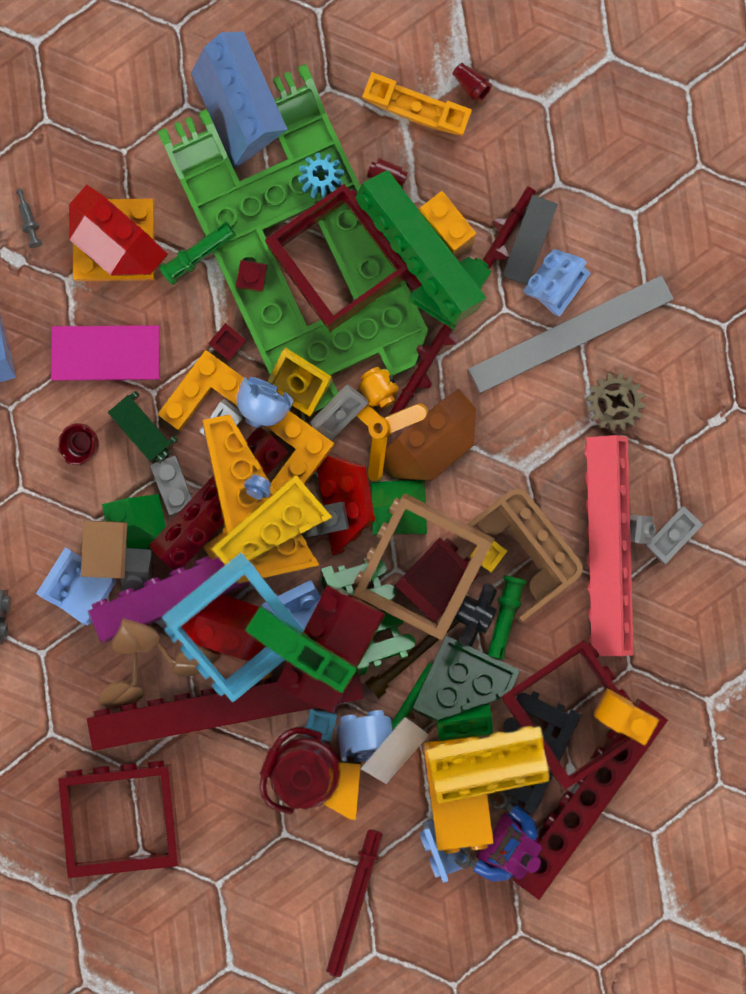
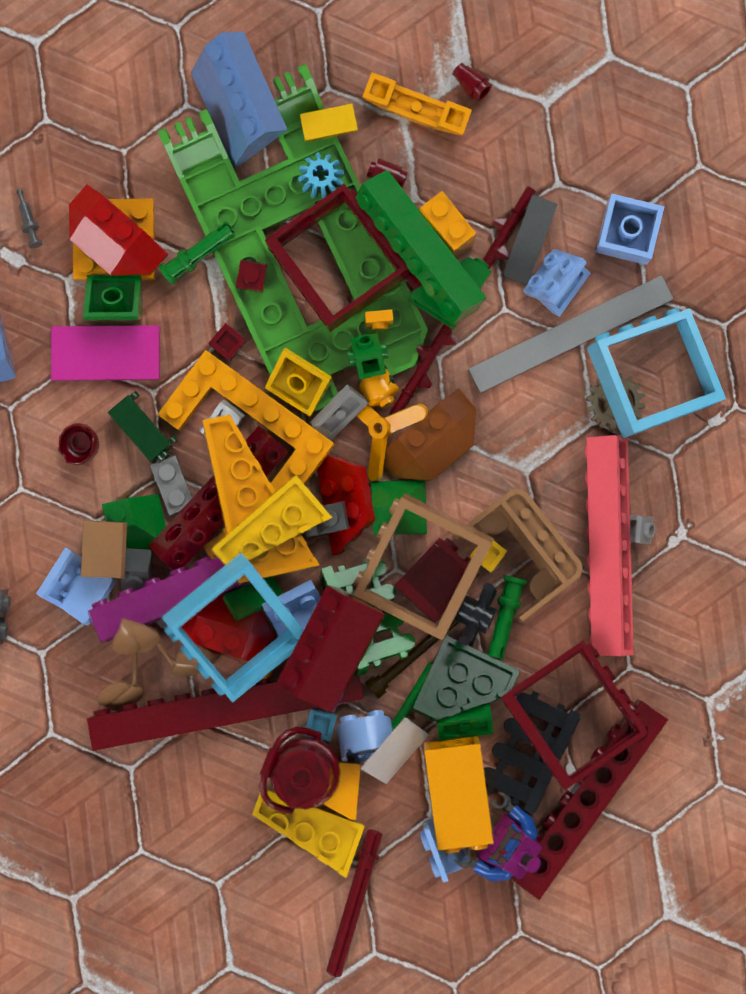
dark red window [58,760,181,878] -> none
light blue cylinder [237,377,293,428] -> none
medium blue plate [244,475,271,500] -> none
green slope [245,606,357,693] -> none
yellow brick [427,727,549,804] -> none
light orange brick [594,688,659,745] -> none
light grey plate [645,506,703,564] -> none
none -> green slope [83,275,143,320]
none -> green tile [223,576,283,621]
none -> yellow wing [252,789,365,878]
none -> yellow tile [300,103,358,143]
none -> green brick [347,333,388,380]
none -> light orange plate [365,309,393,331]
none -> medium azure window [587,308,726,439]
none -> light blue brick [595,194,665,265]

